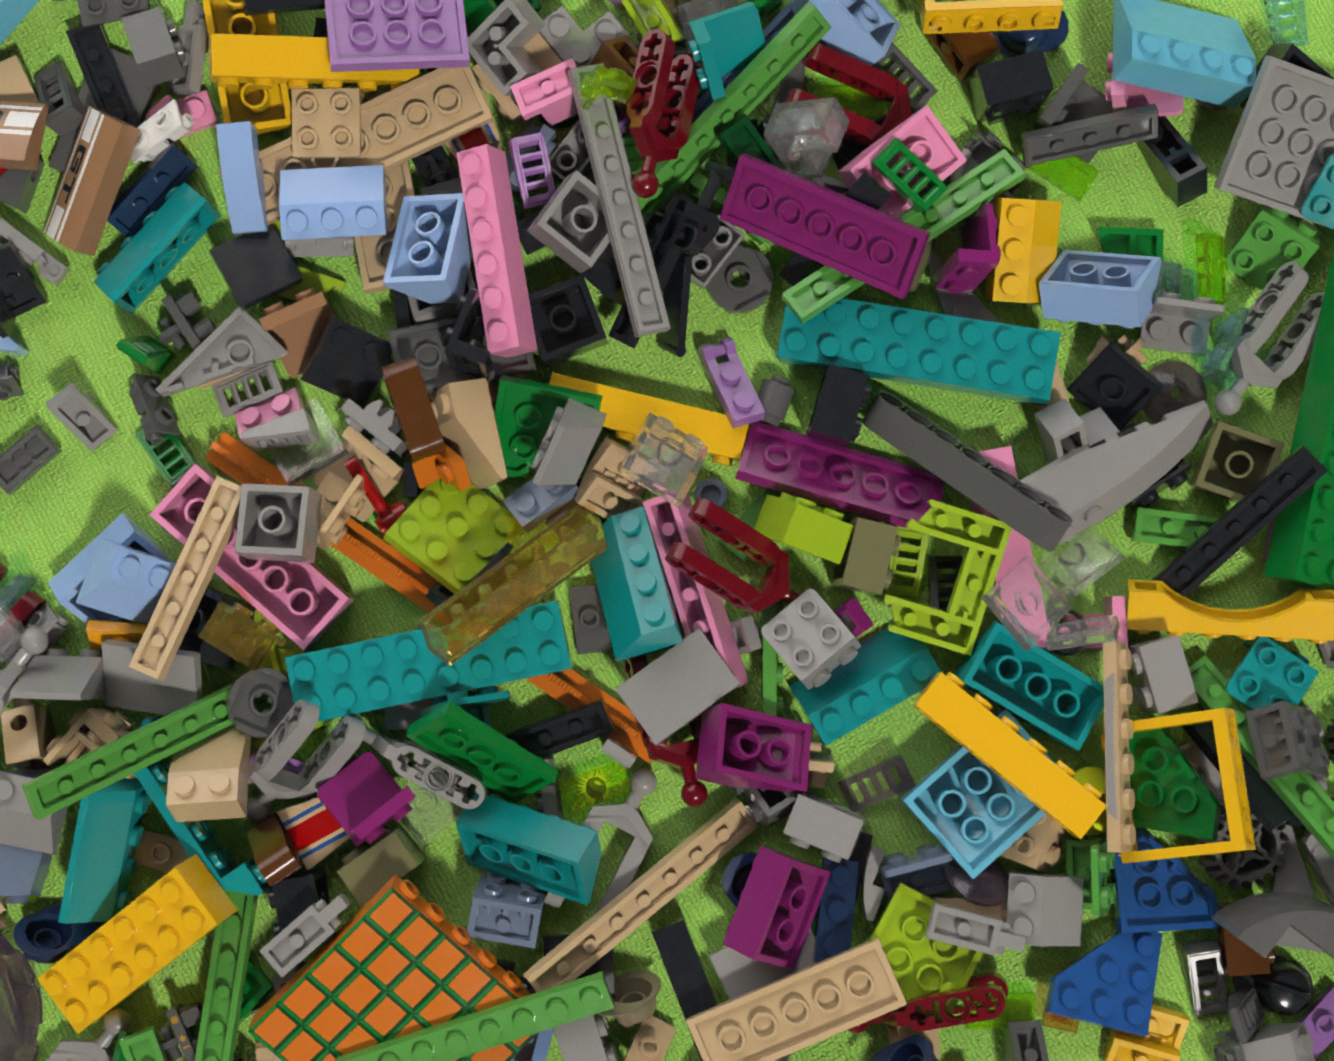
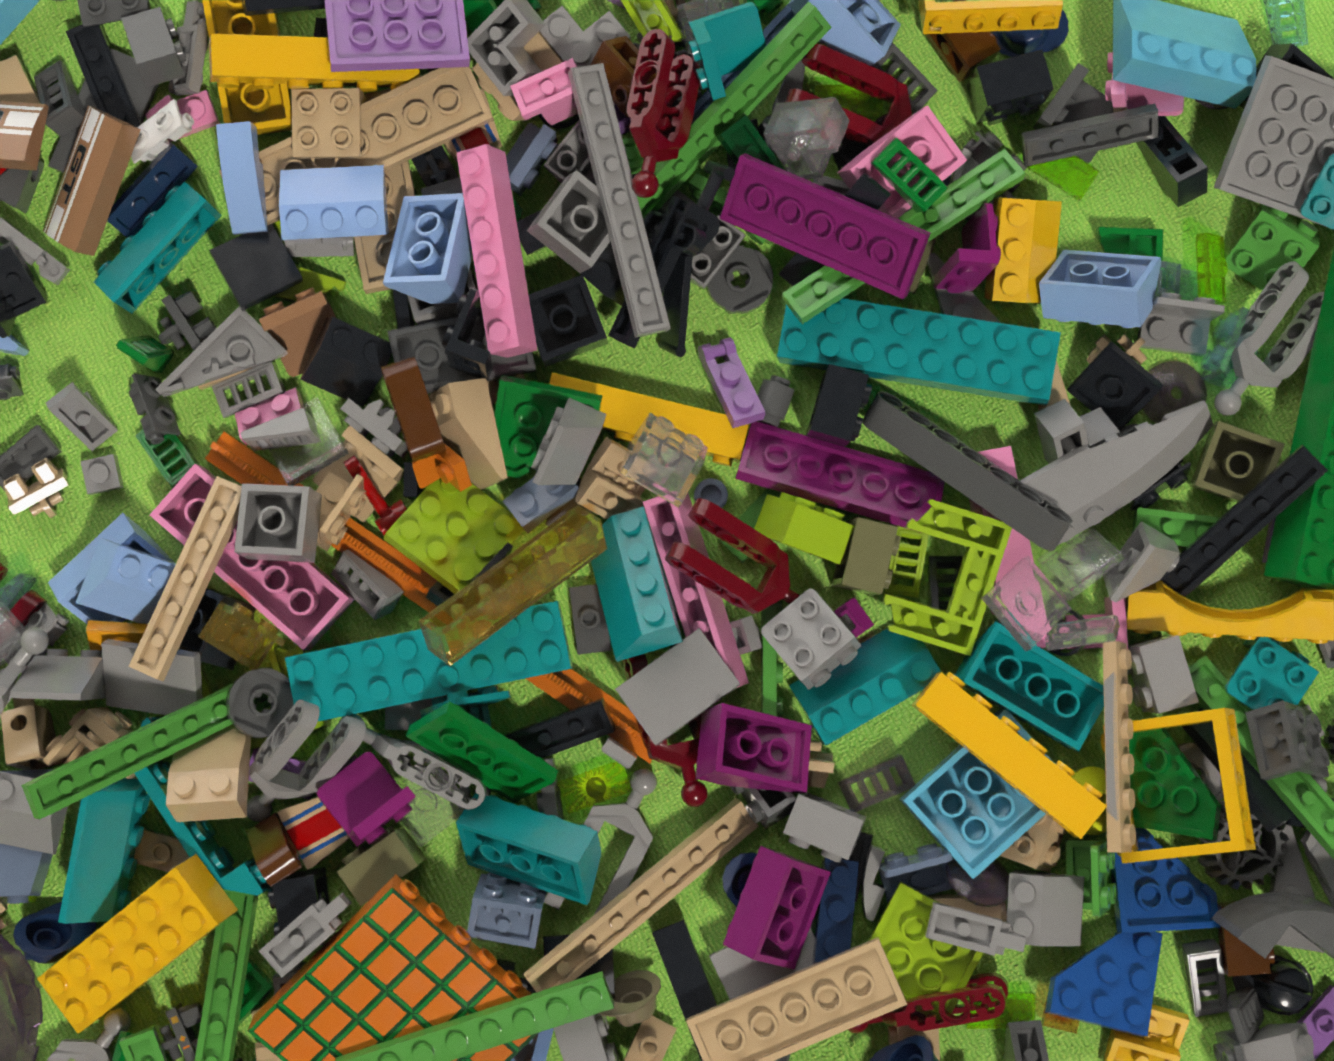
medium lavender slope [508,132,555,209] -> none
clear neon green bracket [579,65,637,110] -> none
none -> tan hips [3,458,69,518]
none -> light grey plate [80,454,124,495]
none -> light grey slope [331,550,404,620]
none -> light grey slope [1103,521,1180,602]

